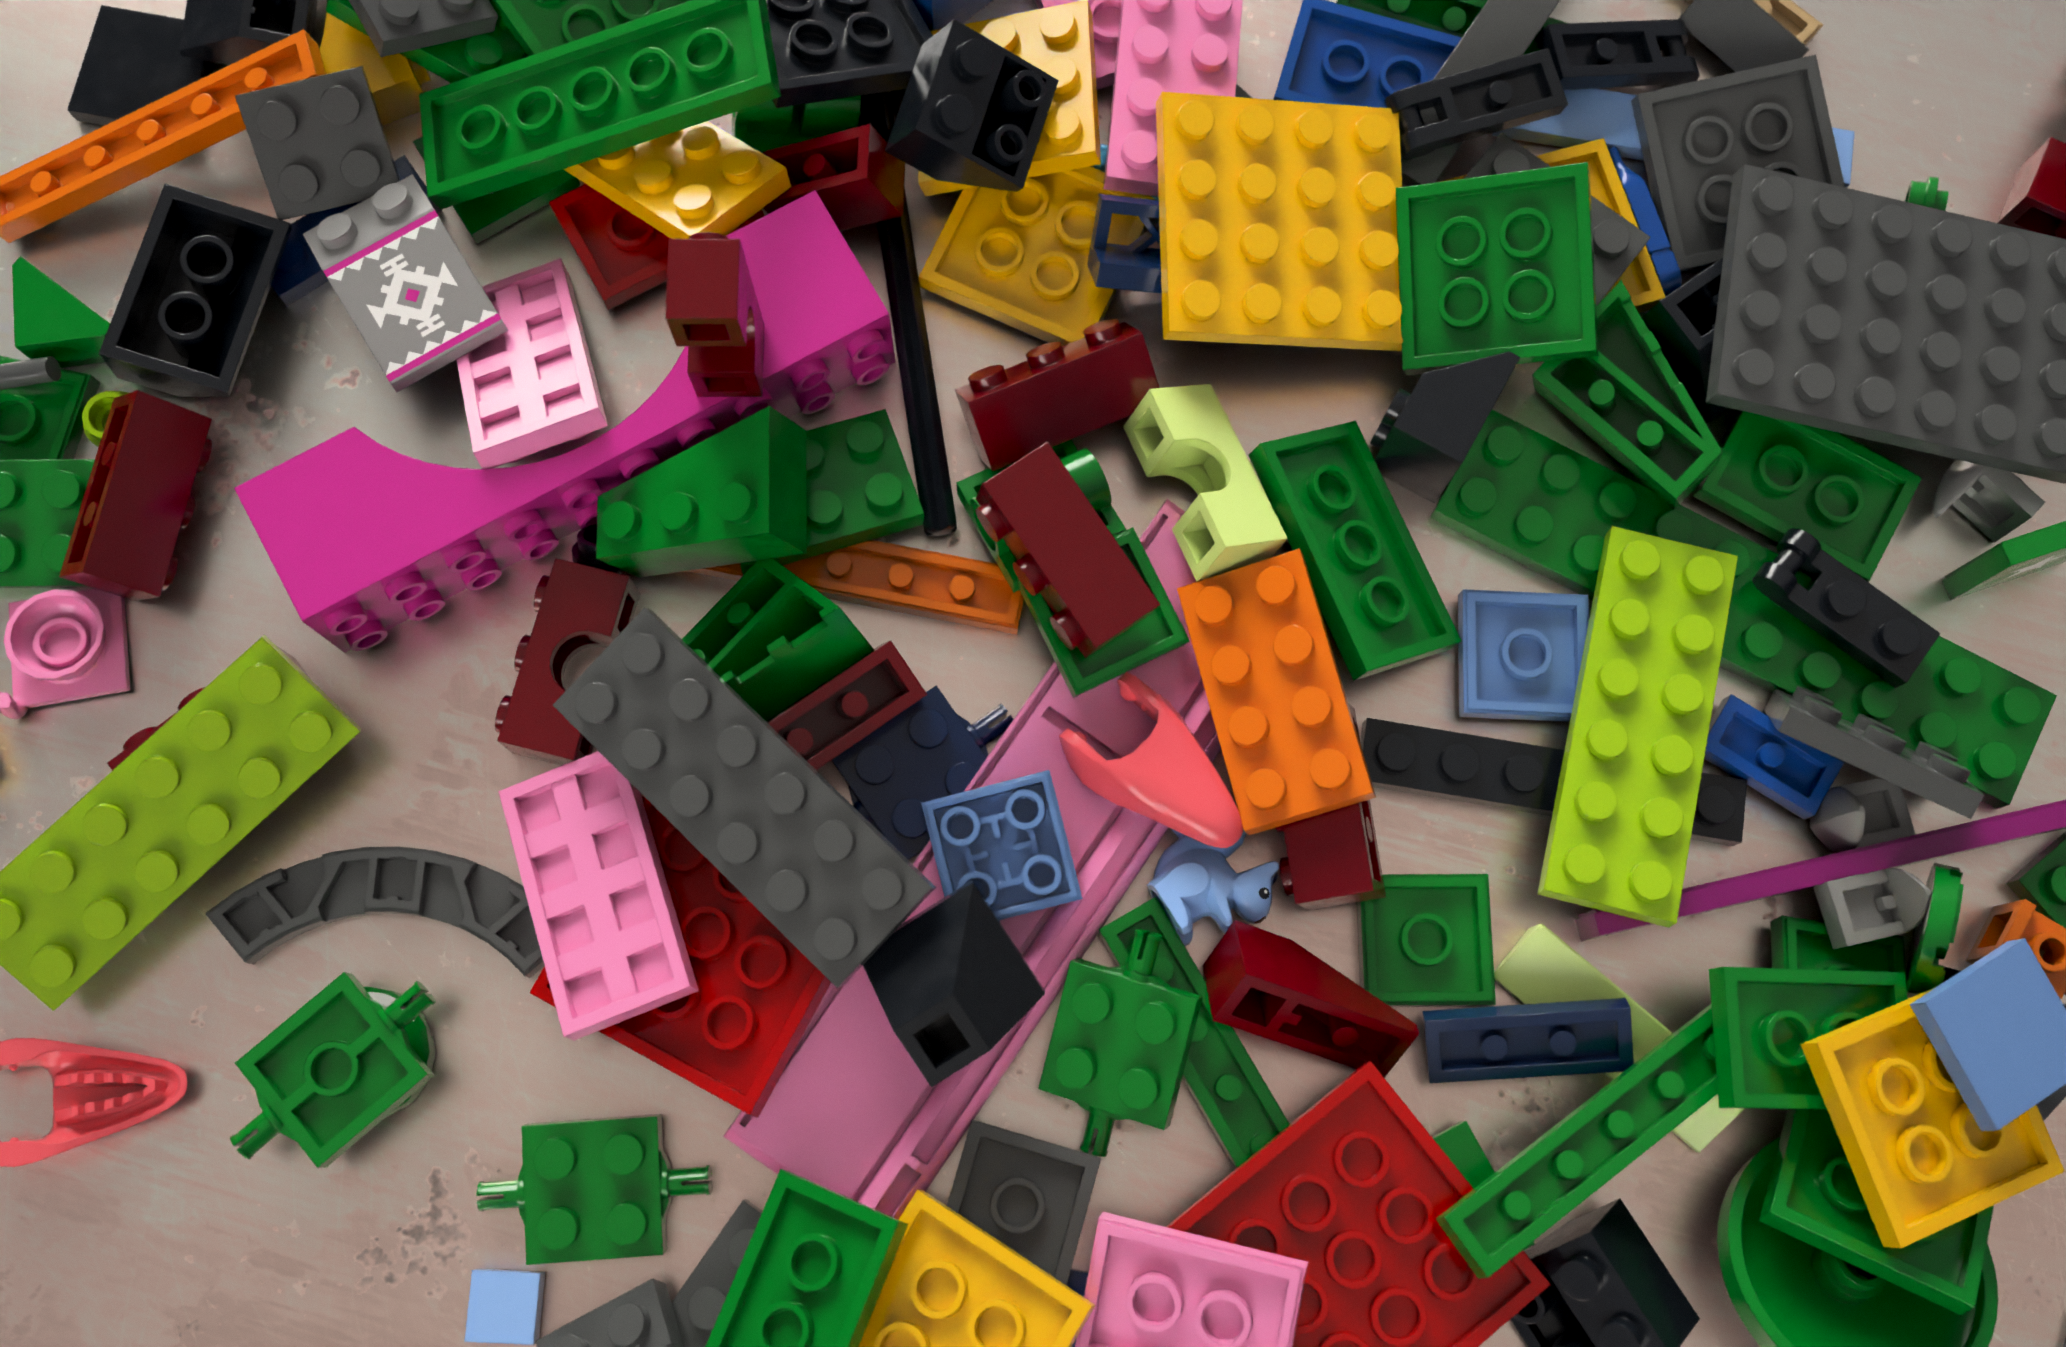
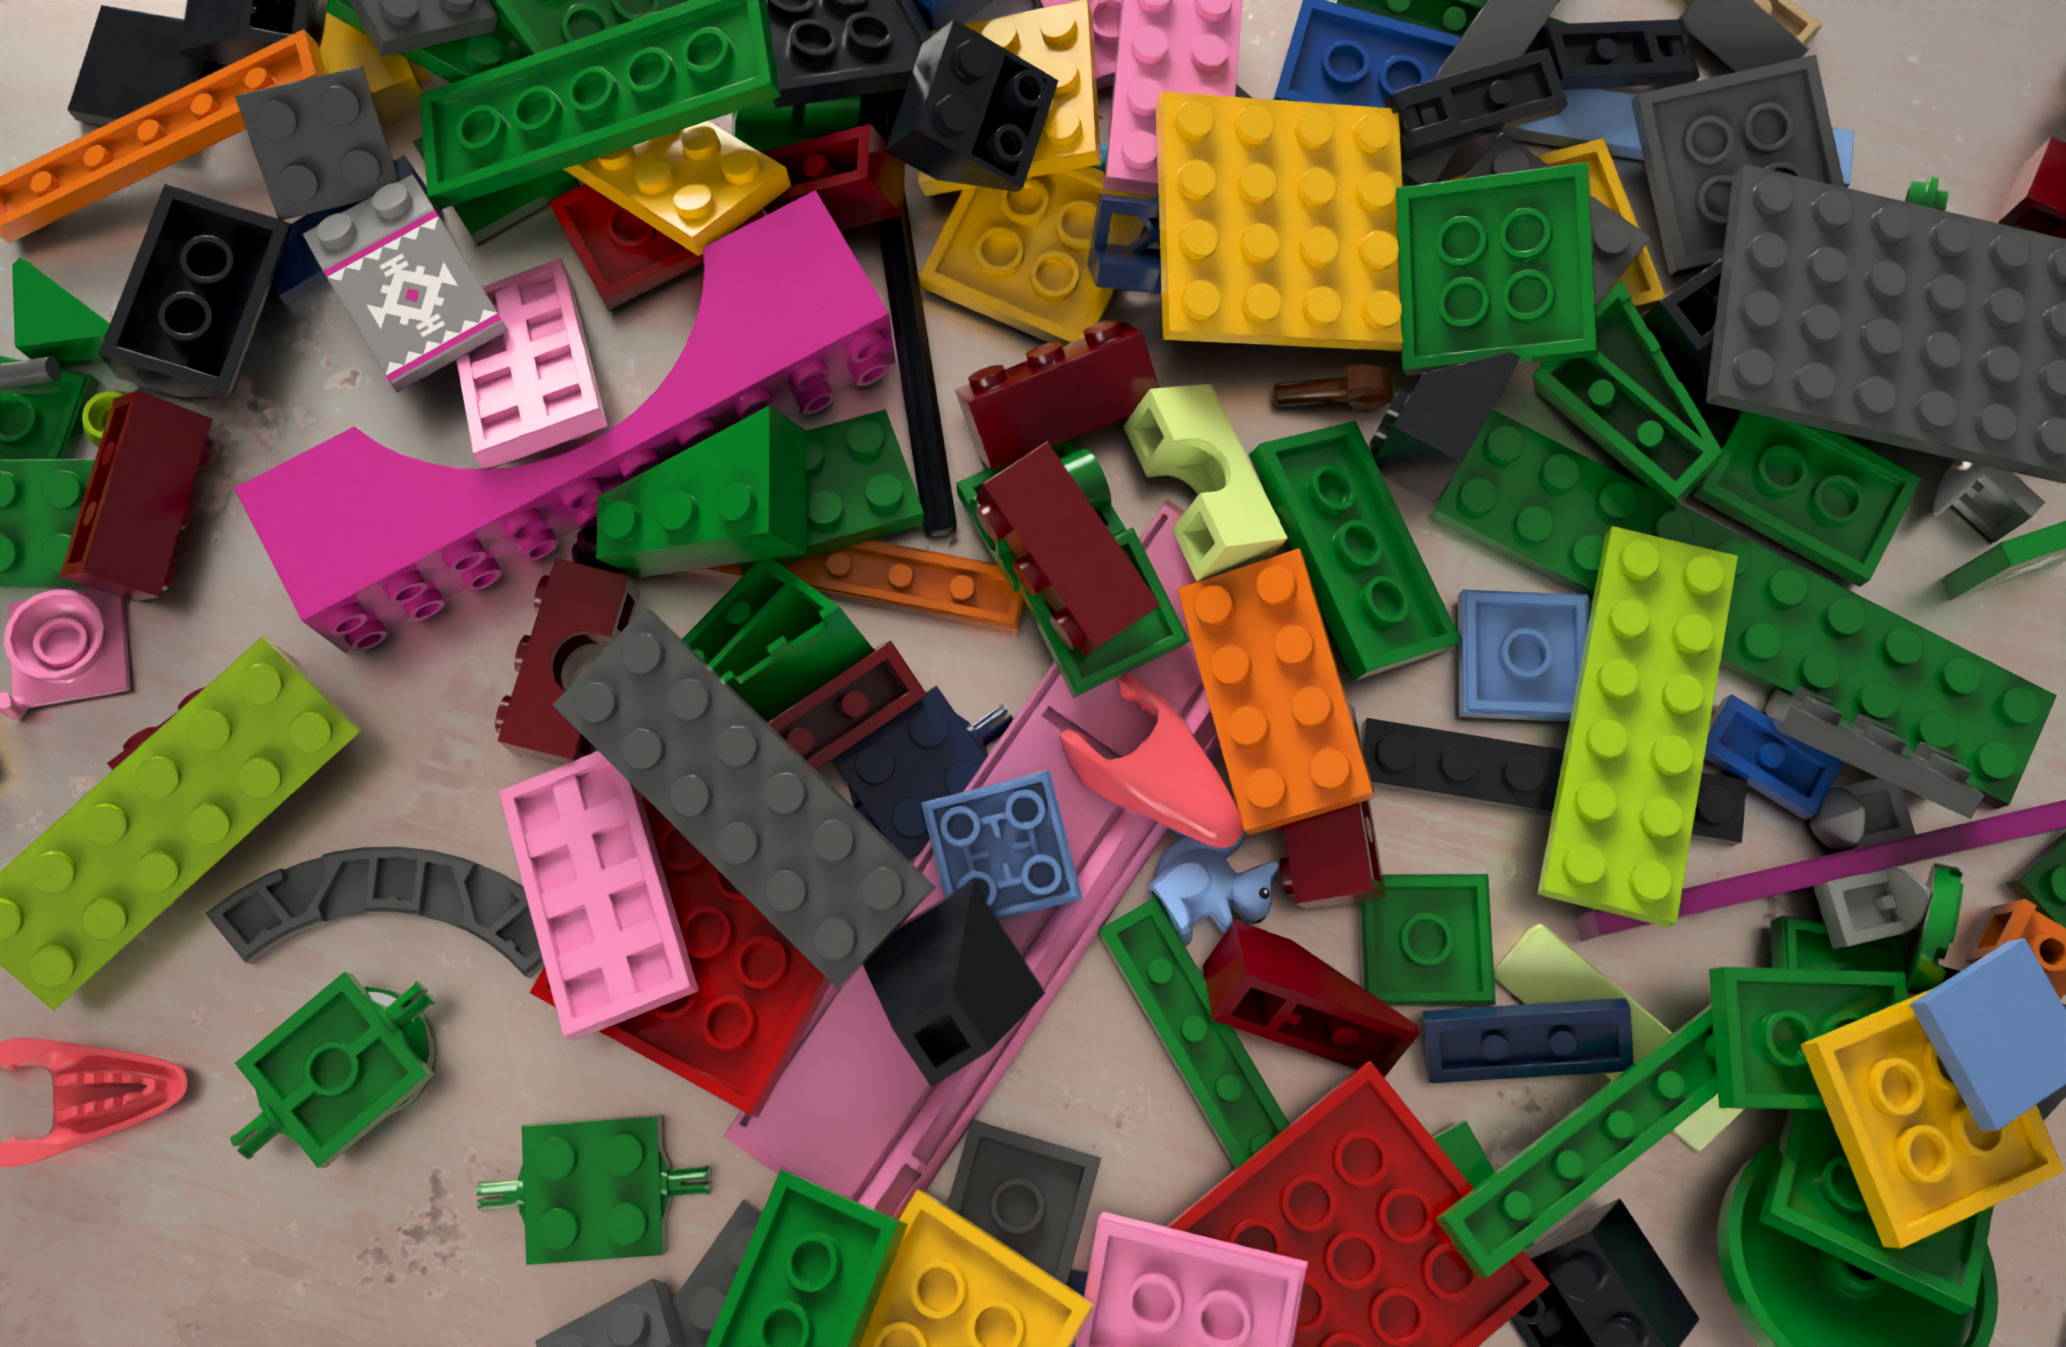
light blue tile [464,1269,545,1345] -> none
dark red arch [665,232,764,397] -> none
green plate [1038,929,1203,1157] -> none
blue piece [1609,147,1682,296] -> none
black plate [1752,528,1941,688] -> none
none -> reddish brown bar [1273,364,1393,411]

